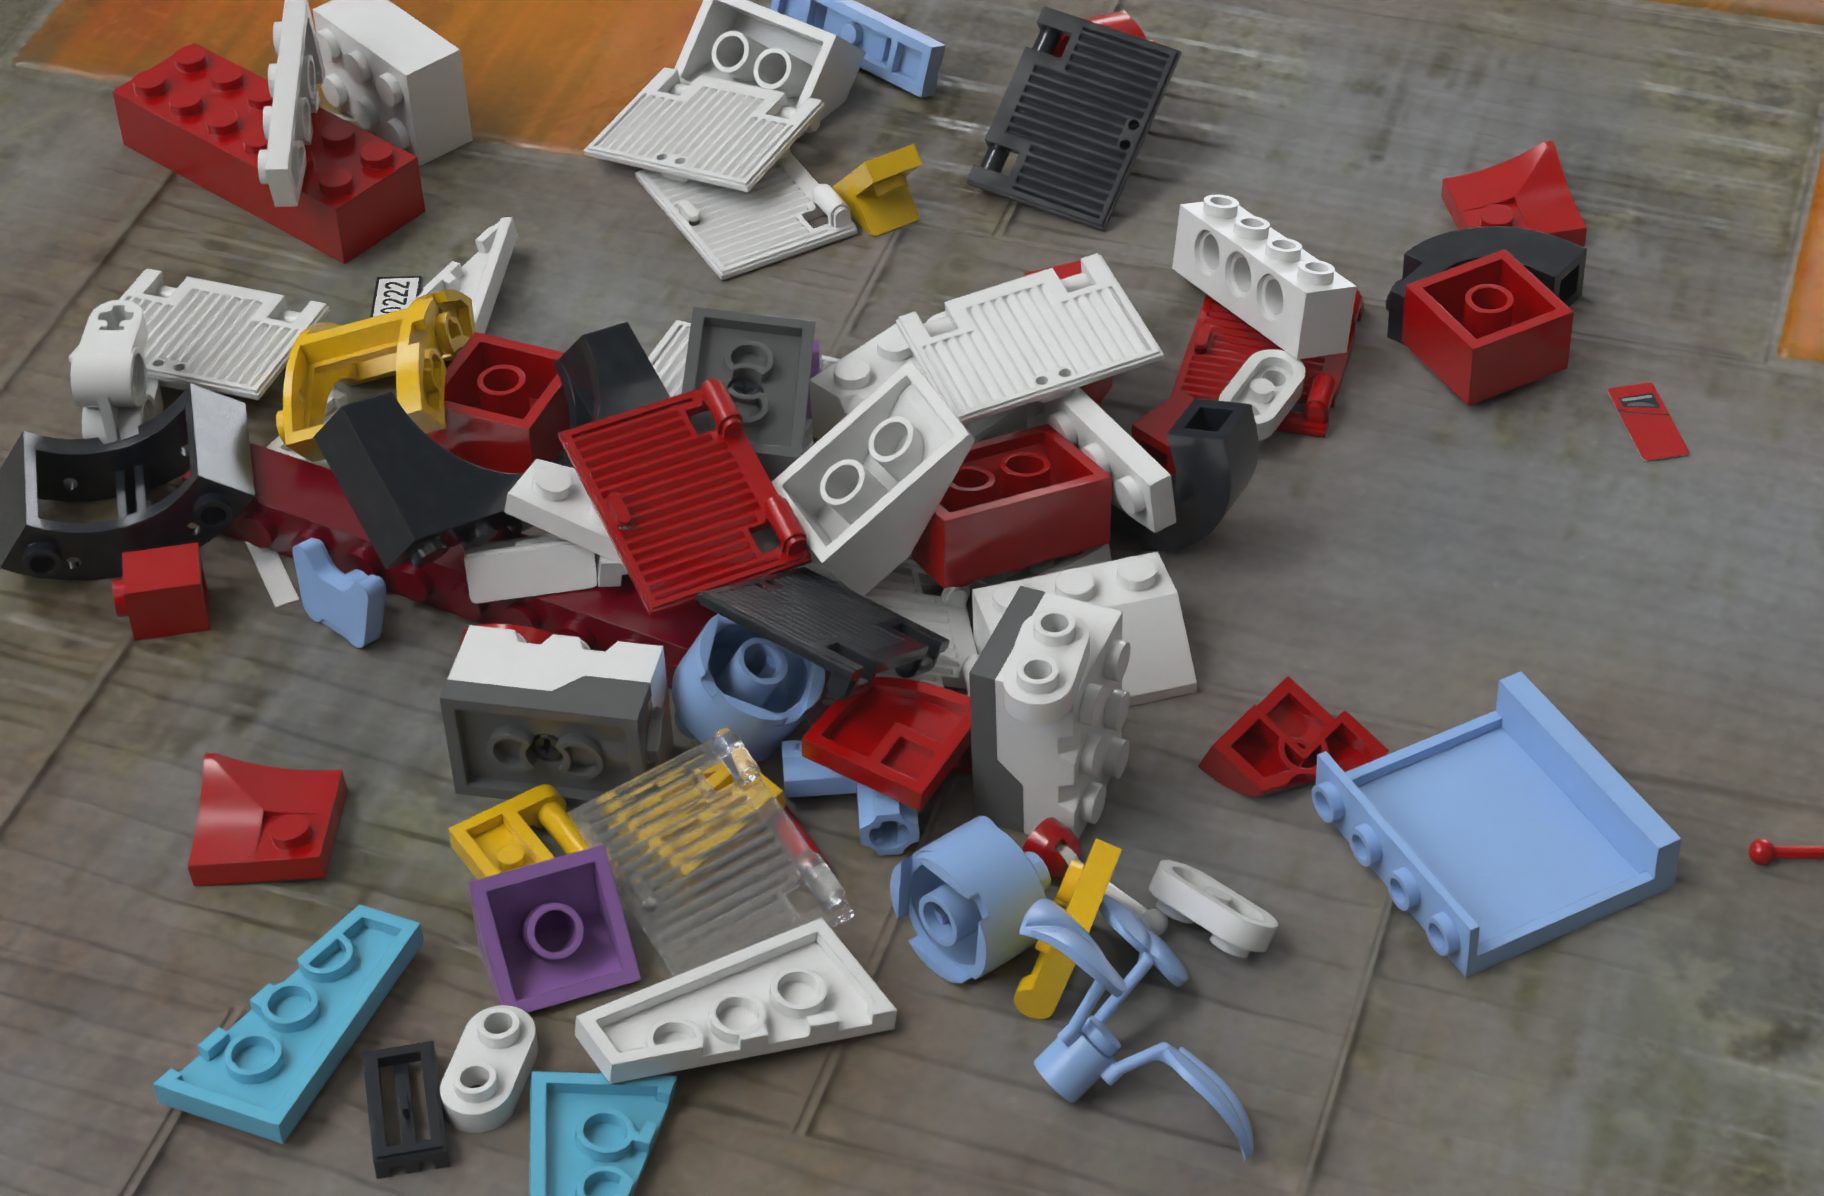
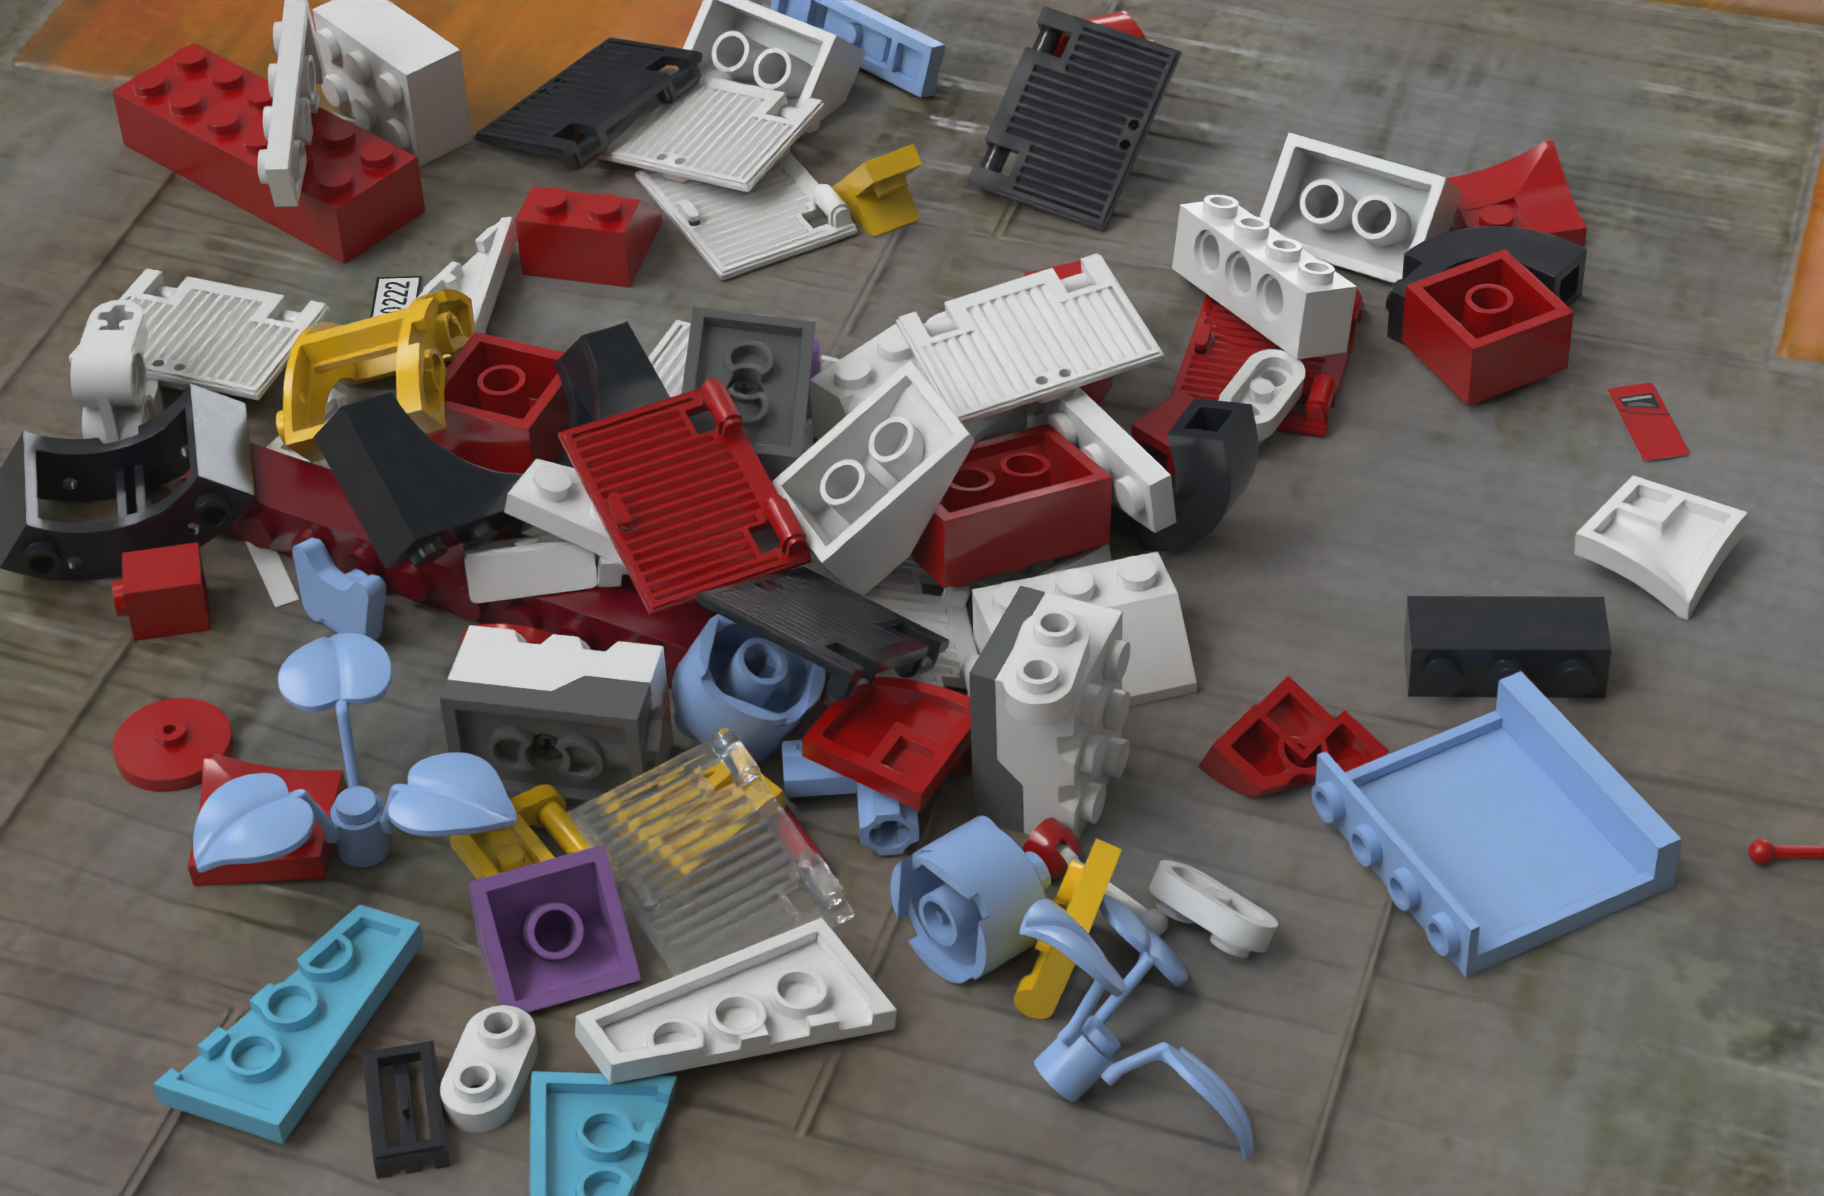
none -> red piece [113,698,233,792]
none -> light blue plant [193,633,517,873]
none -> black window [473,37,703,172]
none -> red slope [515,187,663,288]
none -> white slope [1259,133,1462,284]
none -> black brick [1404,596,1612,698]
none -> white plate [1574,475,1748,620]

